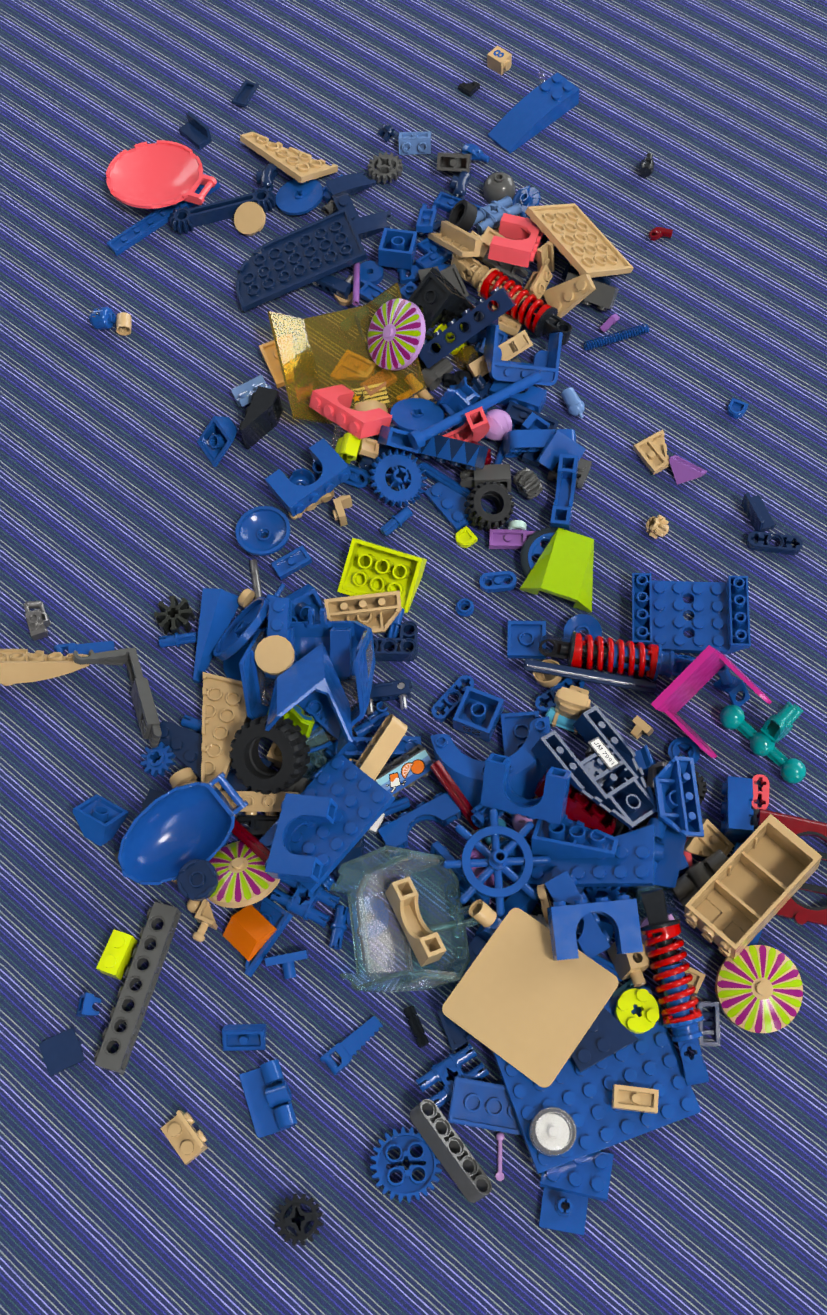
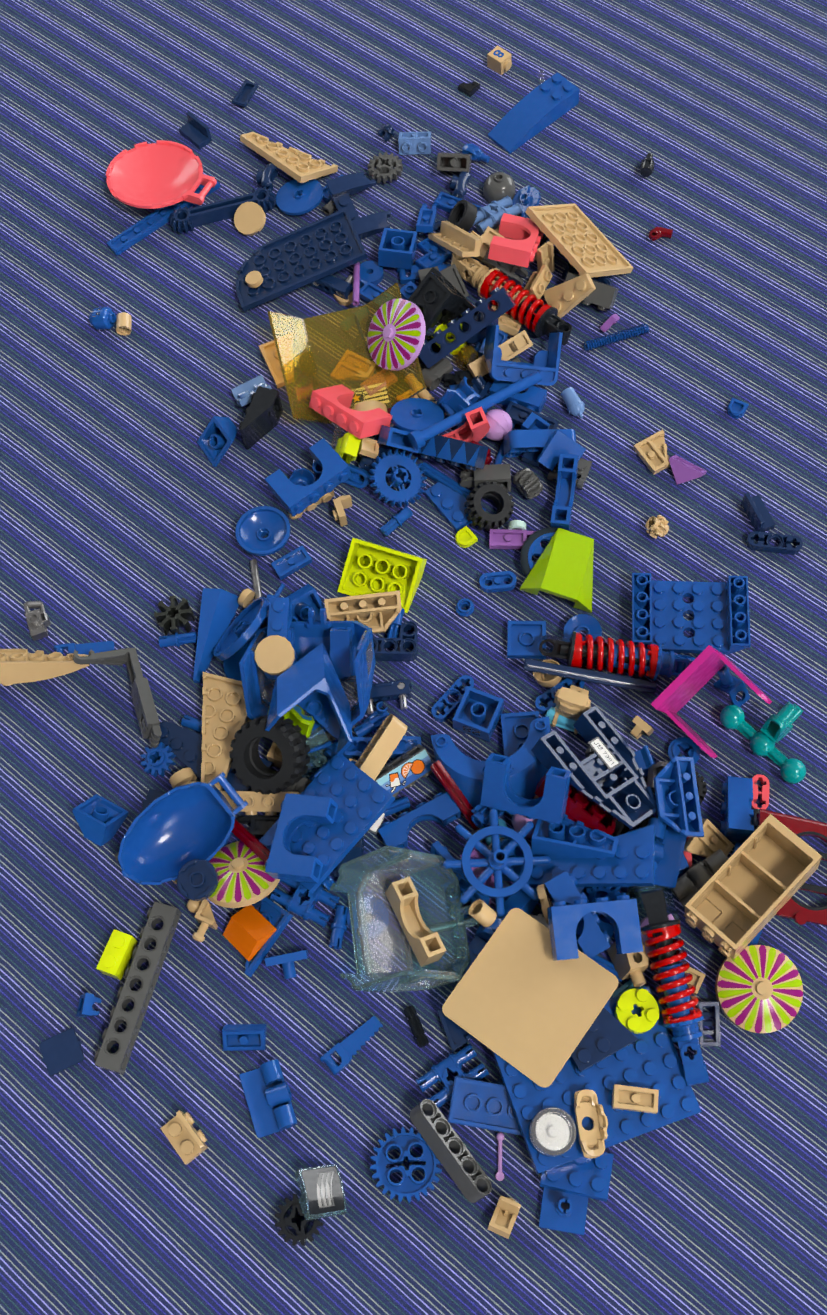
none -> tan tile [245,271,263,288]
none -> slope [295,1164,347,1220]
none -> tan bracket [487,1196,521,1239]
none -> tan piece [574,1089,608,1159]

